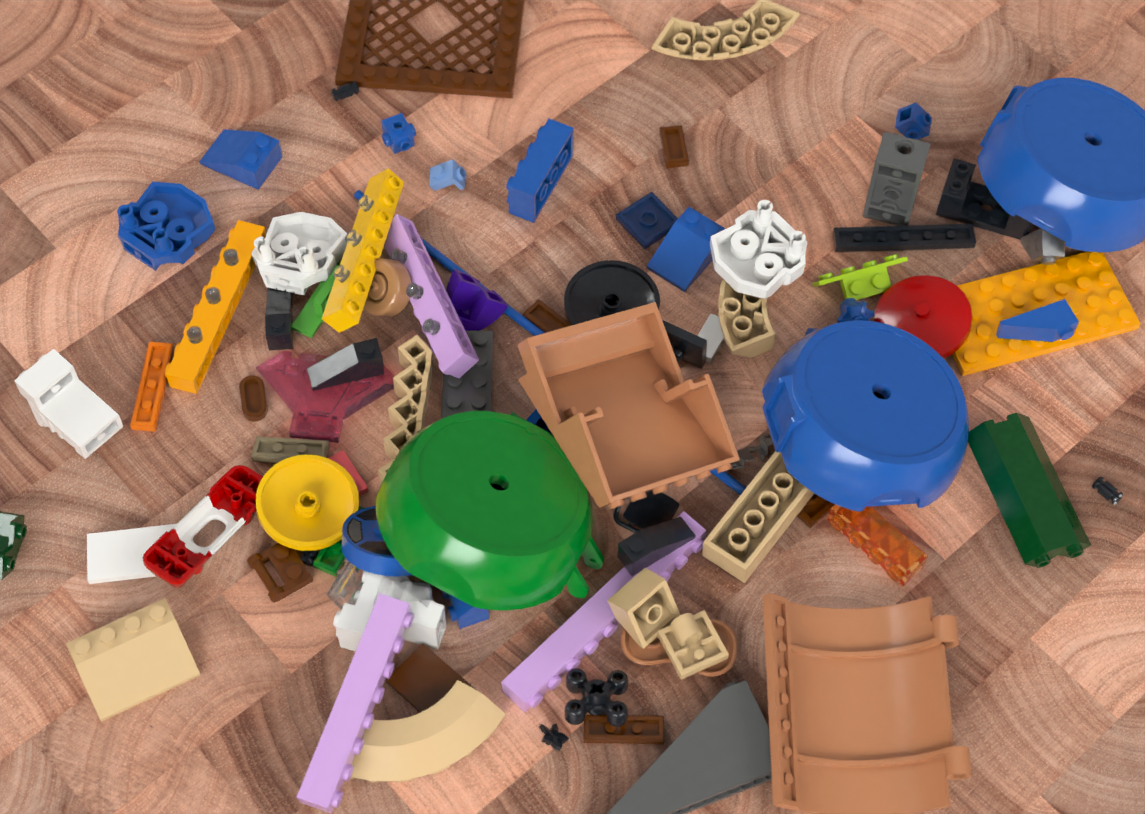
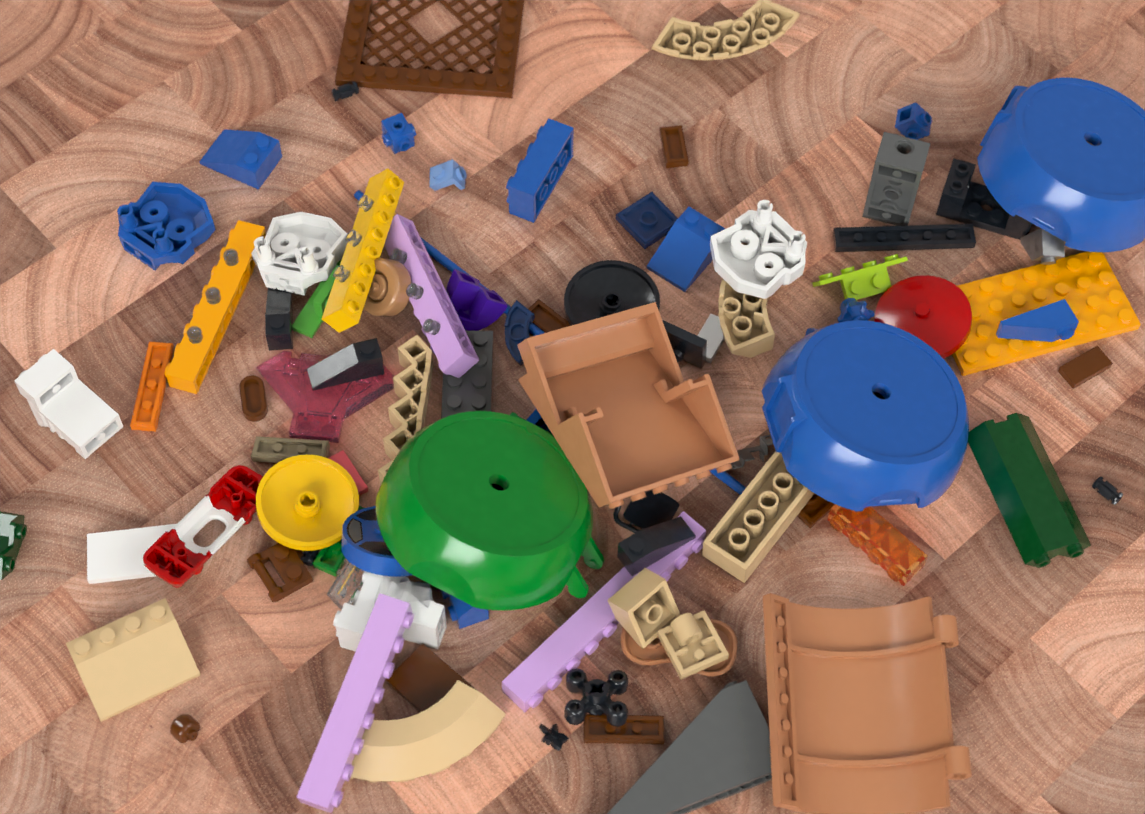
none -> reddish brown piece [170,714,200,743]
none -> dark blue tile [504,300,535,366]
none -> reddish brown tile [1058,346,1113,389]

